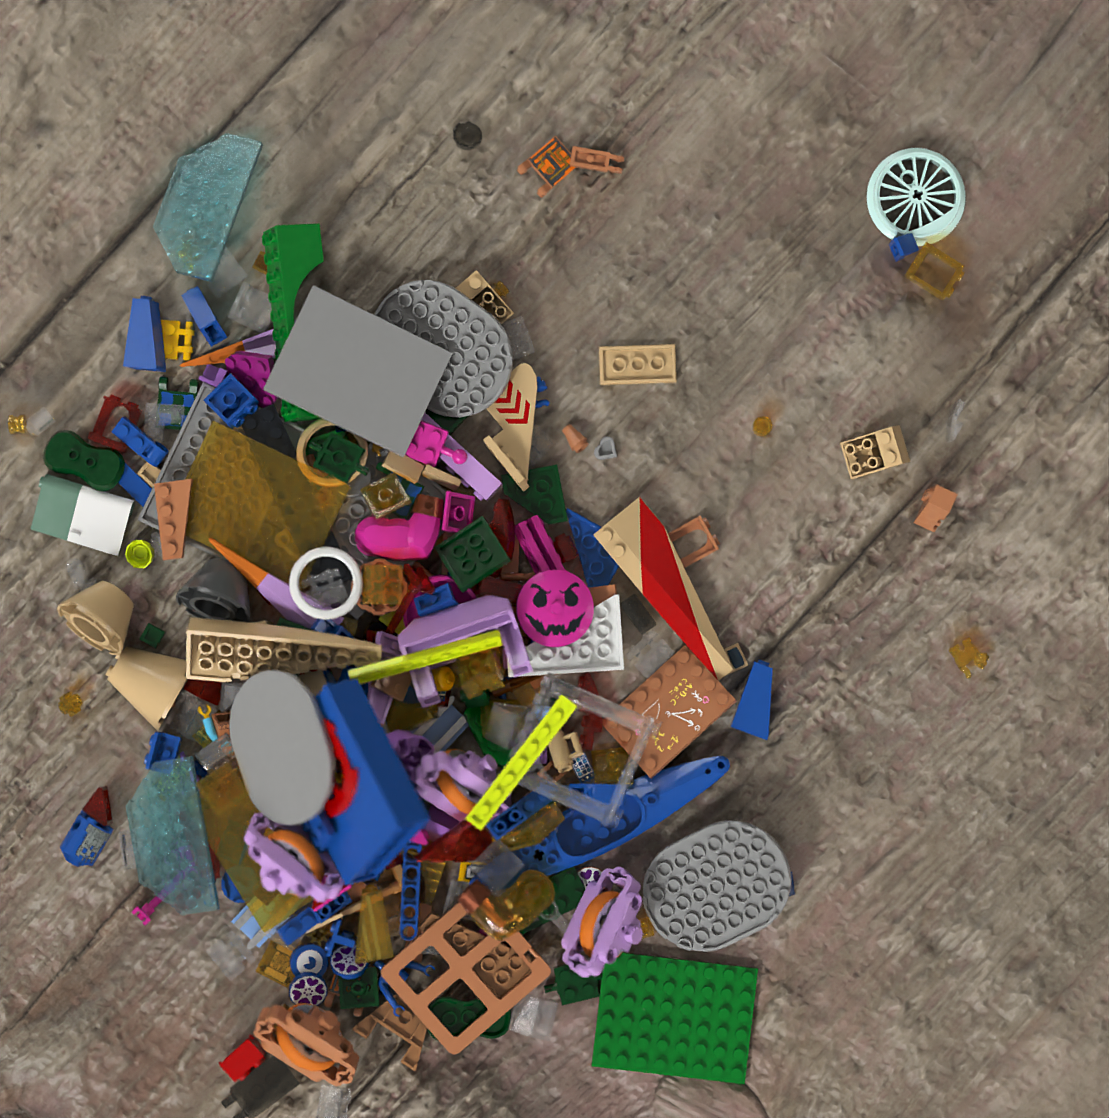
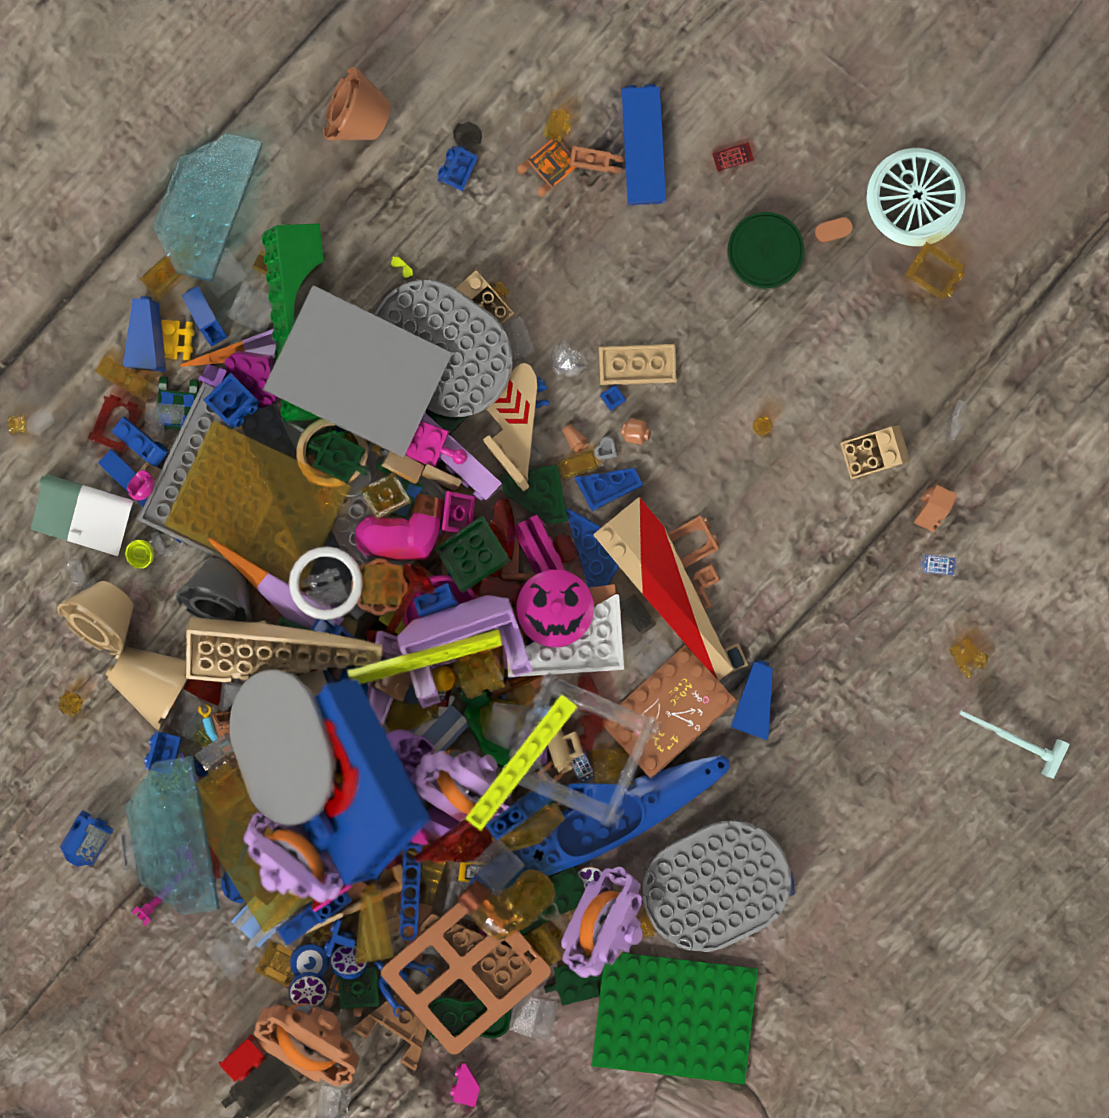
dark green plate [43,430,125,491] -> none
clear red slope [82,786,113,826] -> none
dark green tile [139,623,166,649] -> none
nougat wing [154,479,193,561] -> none
blue slope [888,233,919,262] -> none
none -> clear yellow arch [95,356,154,402]
none -> dark pink hair [127,470,155,501]
none -> clear yellow slope [140,253,188,301]
none -> nougat cone [323,67,391,141]
none -> neon yellow piece [391,256,413,278]
none -> blue bracket [437,146,478,191]
none -> dark pink slope [450,1061,480,1107]
none -> clear yellow tile [523,923,564,966]
none -> clear yellow brick [543,109,572,143]
none -> clear cylinder [551,340,588,378]
none -> clear yellow tile [557,450,599,480]
none -> blue wing [574,468,643,512]
none -> blue tile [600,385,626,411]
none -> blue brick [621,84,666,205]
none -> nougat head [622,418,651,445]
none -> nougat tile [692,564,721,610]
none -> clear red tile [712,142,754,172]
none -> dark green brick [727,212,804,290]
none -> nougat tile [815,218,852,243]
none -> clear tile [919,553,960,577]
none -> light aqua piece [960,711,1070,779]

